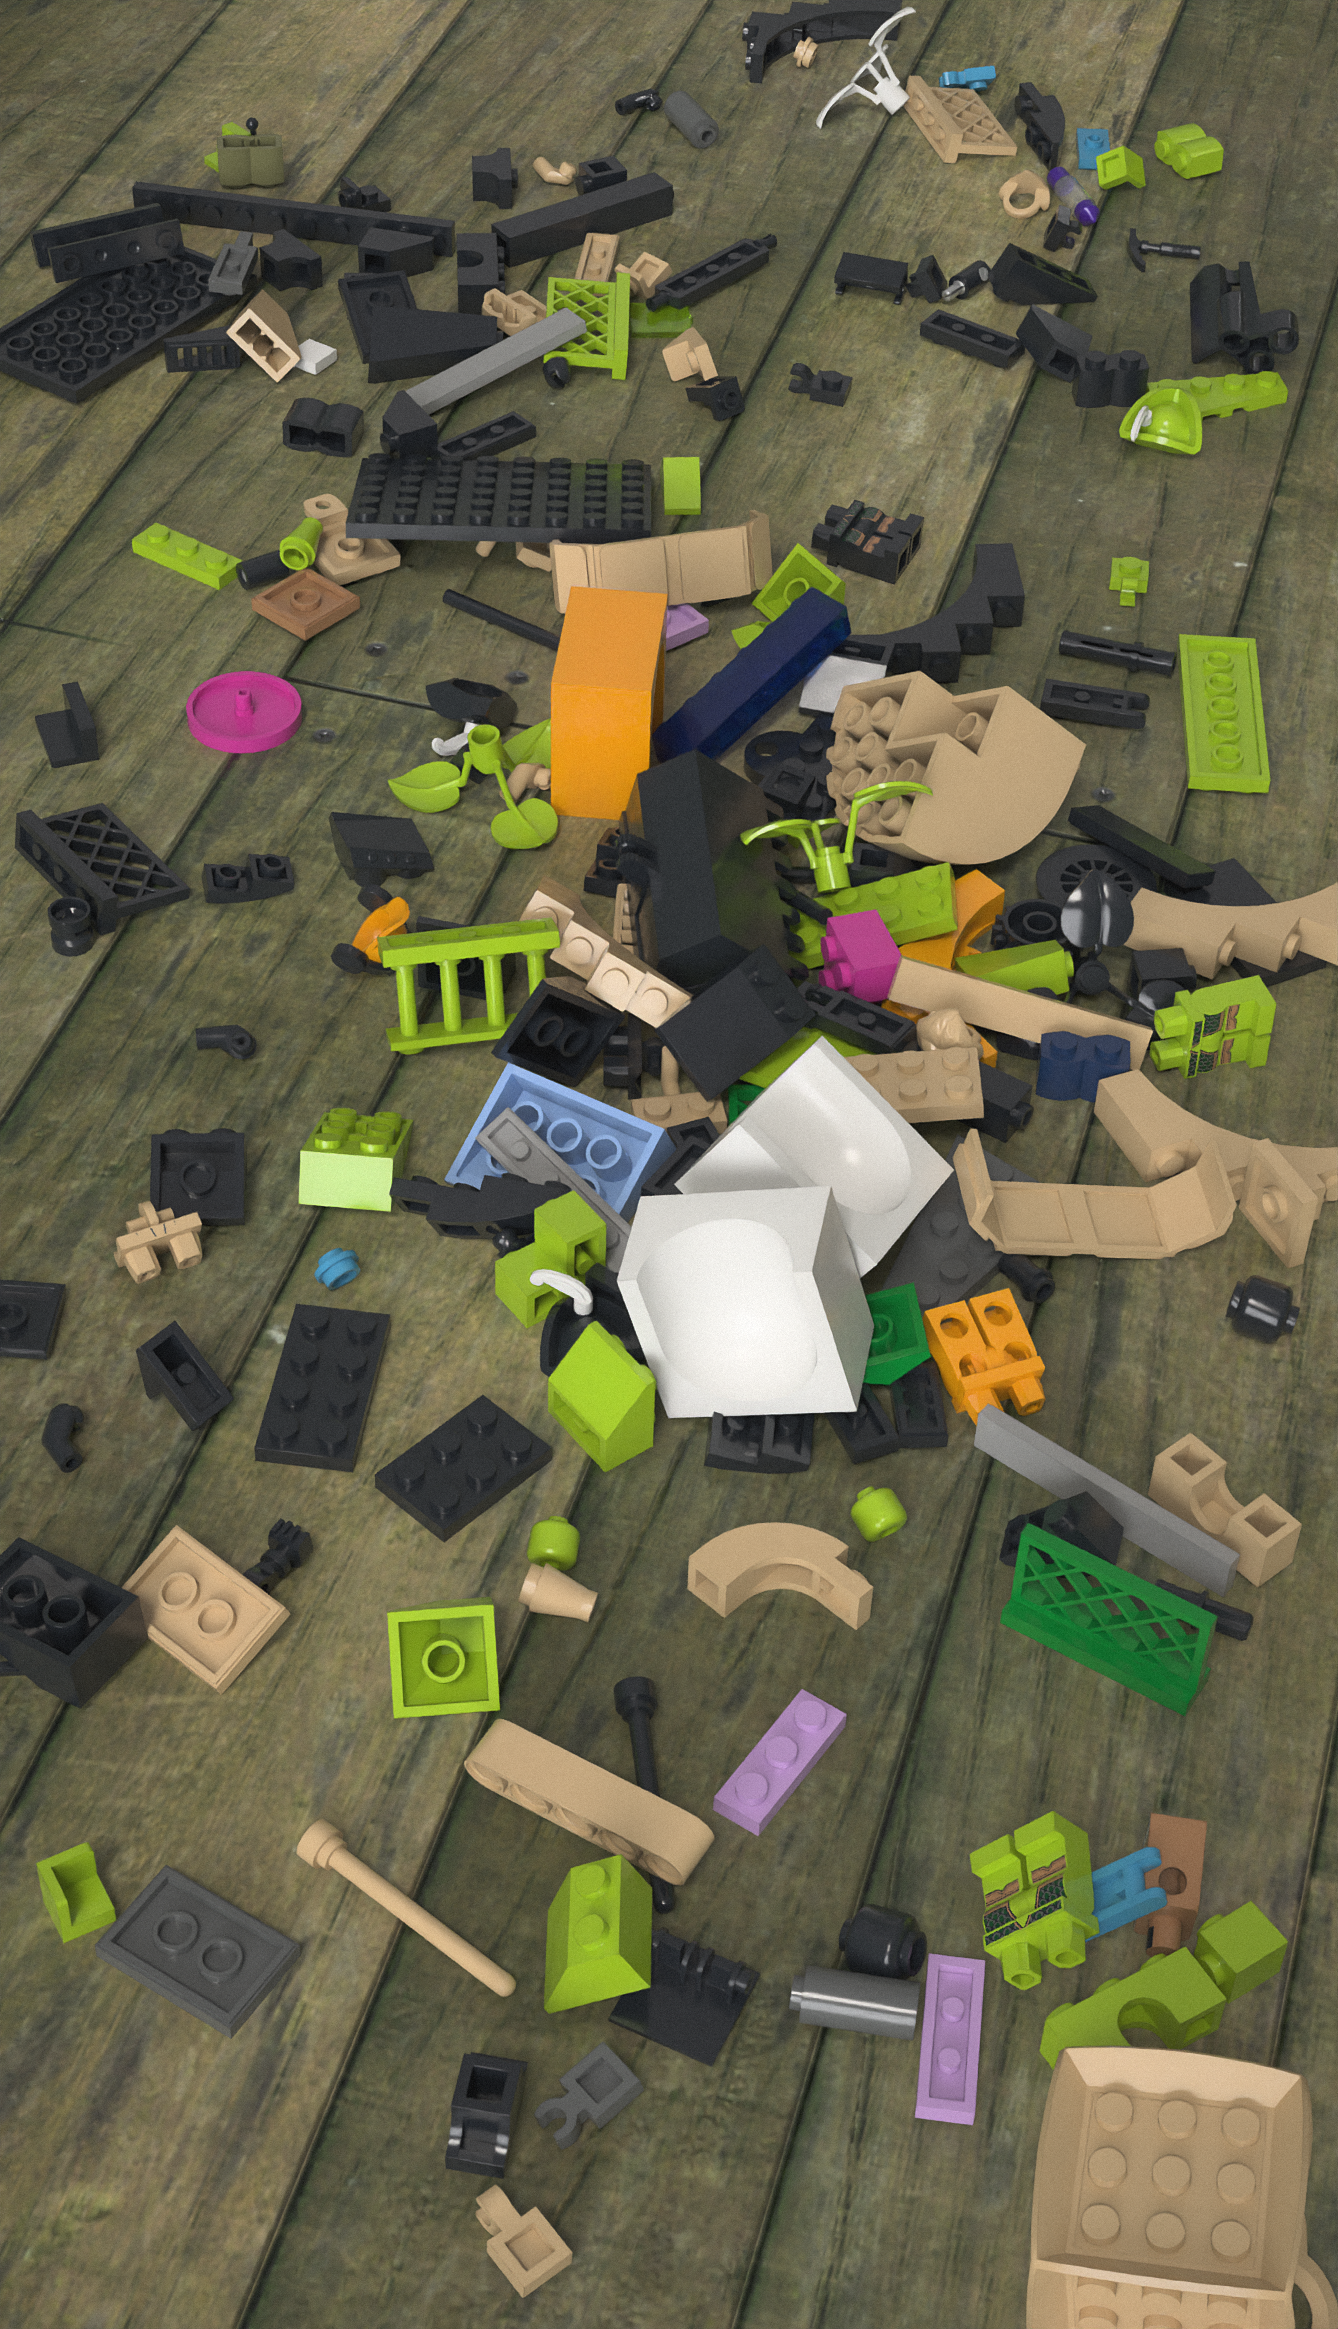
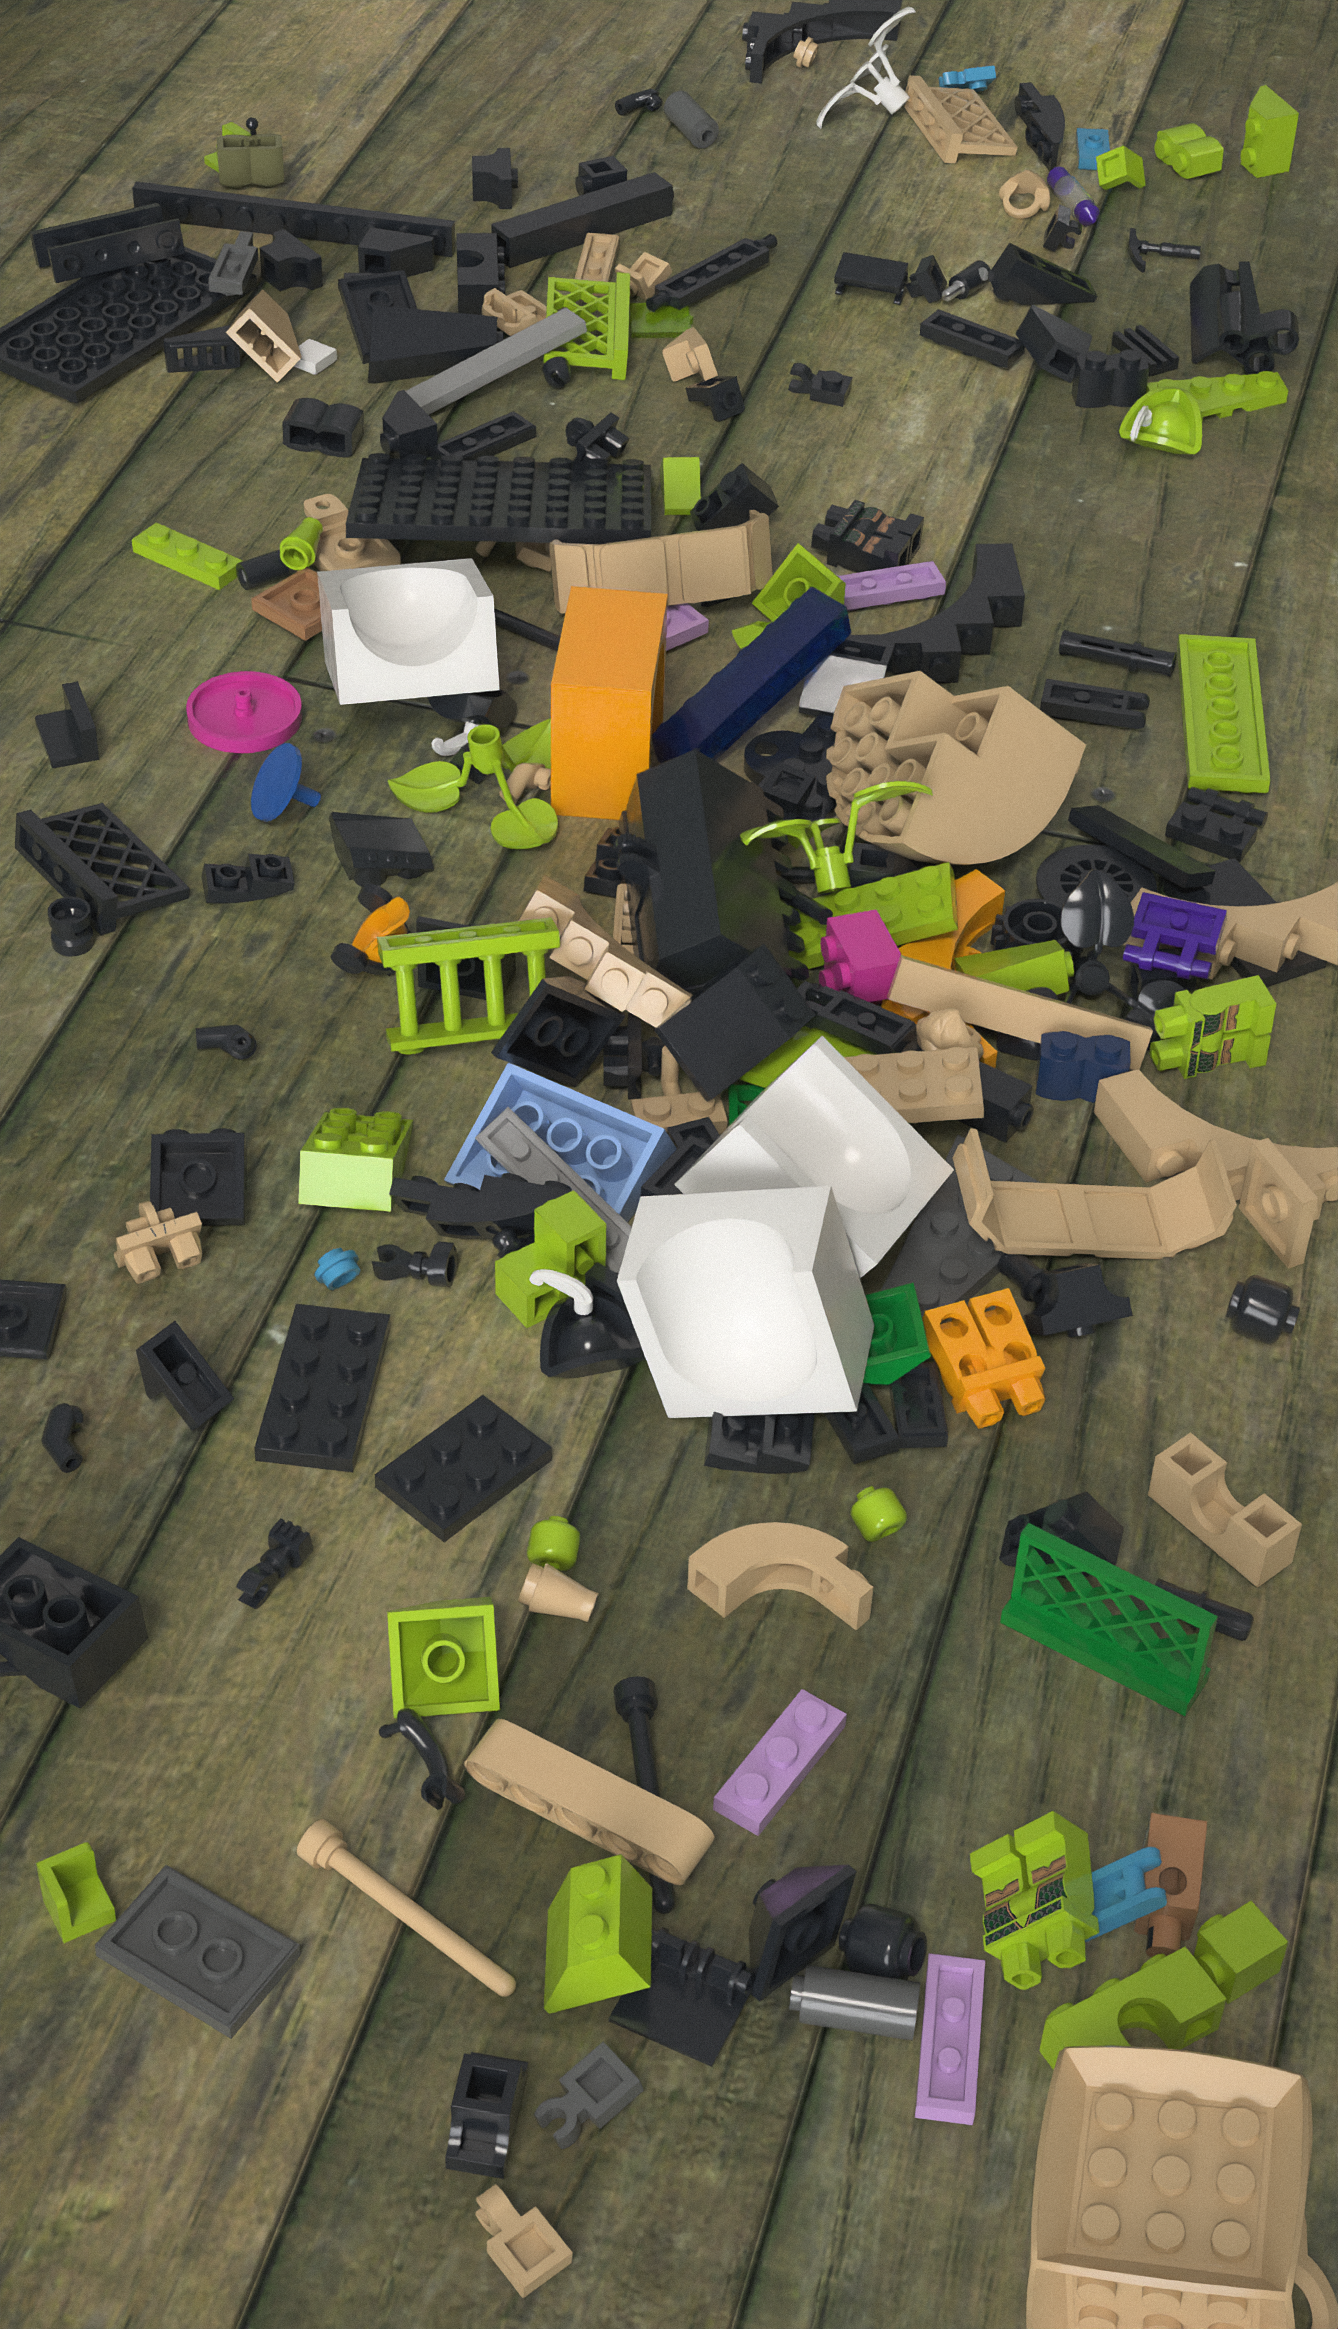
tan tile [121,1525,291,1695] -> none
black bracket [338,176,391,212] -> none
tan arm [533,157,577,185] -> none
lime slope [548,1320,657,1473] -> none
light grey tile [974,1403,1240,1597] -> none
lime plate [1109,557,1149,607] -> none
none -> blue shield [251,743,321,822]
none -> white piece [317,558,499,705]
none -> black piece [372,1241,458,1287]
none -> black piece [379,1707,465,1810]
none -> black hips [565,412,629,463]
none -> black slope [690,463,779,531]
none -> black slope [749,1864,857,2002]
none -> lavender plate [838,561,946,611]
none -> black brick [1024,1263,1133,1337]
none -> black tile [1111,325,1179,377]
none -> dark purple plate [1123,892,1227,980]
none -> black plate [1165,786,1268,863]
none -> lime slope [1240,85,1299,178]

